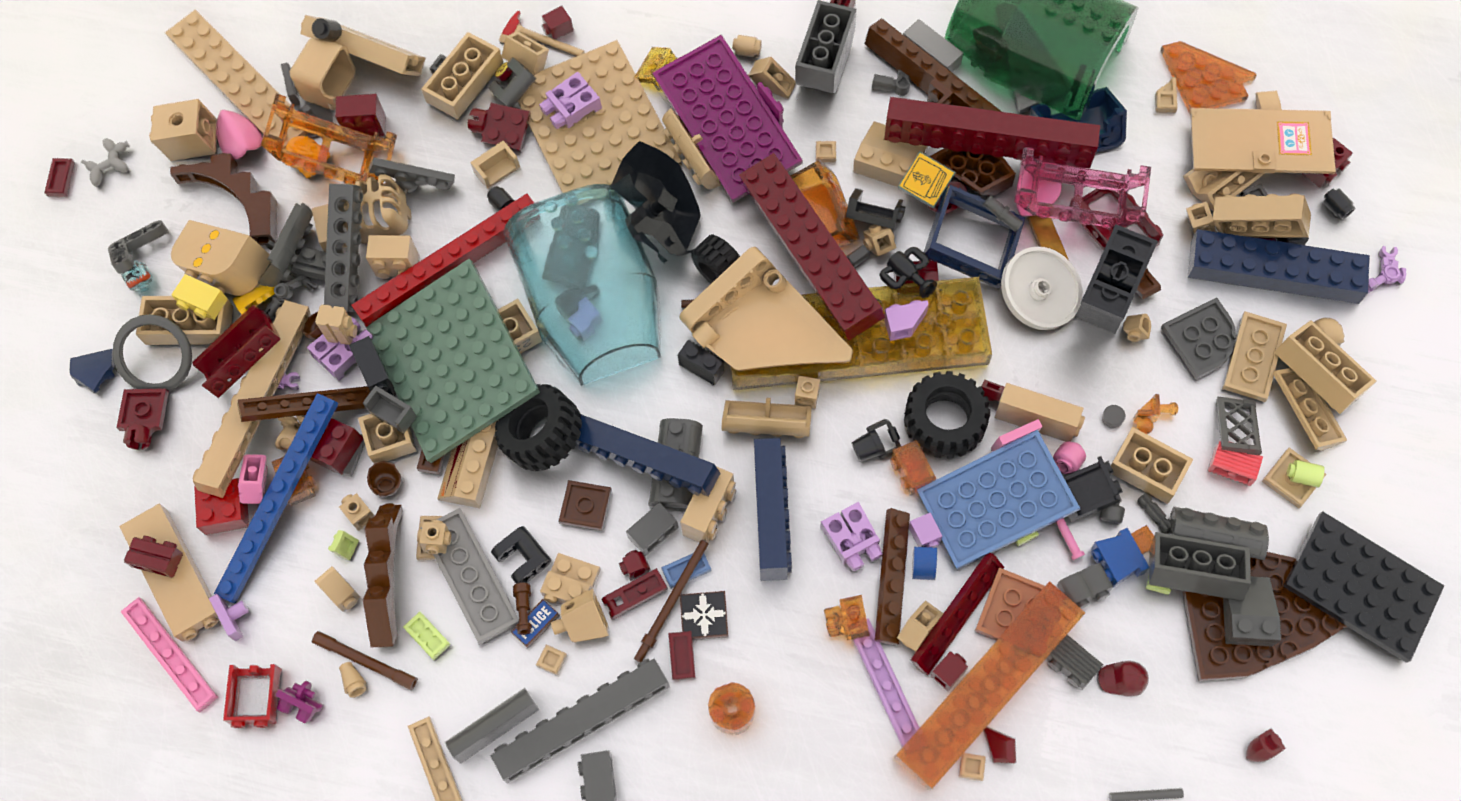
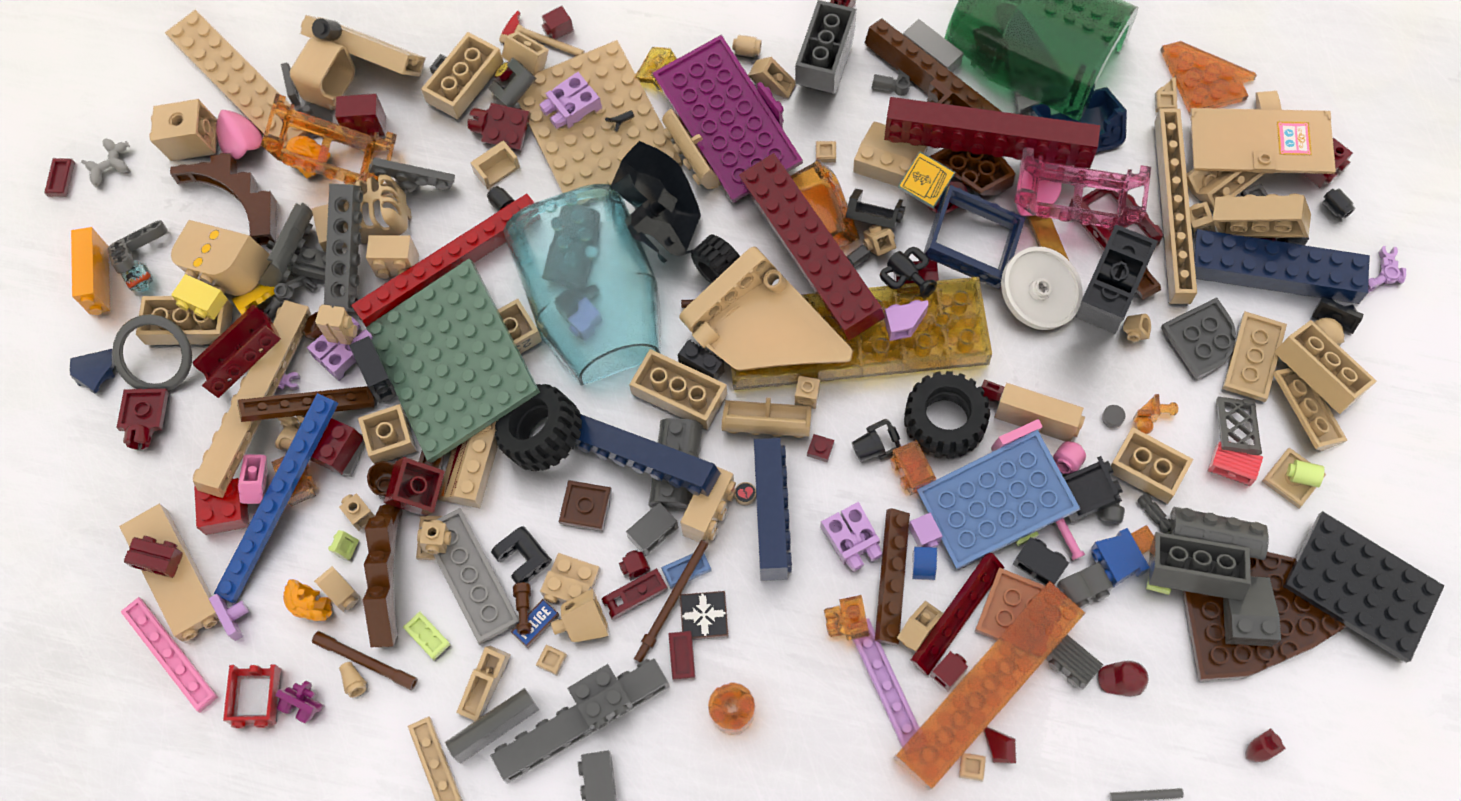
dark grey panel [363,386,417,434] -> none
dark grey pin [983,195,1023,232] -> none
none -> light orange brick [71,227,110,315]
none -> light orange hair [283,579,332,621]
none -> dark red brick [384,457,445,516]
none -> tan slope [456,646,511,721]
none -> dark grey plate [567,664,632,730]
none -> black bar [605,110,634,132]
none -> tan brick [629,349,727,430]
none -> tile [735,482,756,505]
none -> dark red plate [807,434,834,463]
none -> black piece [1013,537,1070,588]
none -> tan brick [1154,109,1197,304]
none -> black tile [1312,297,1364,334]

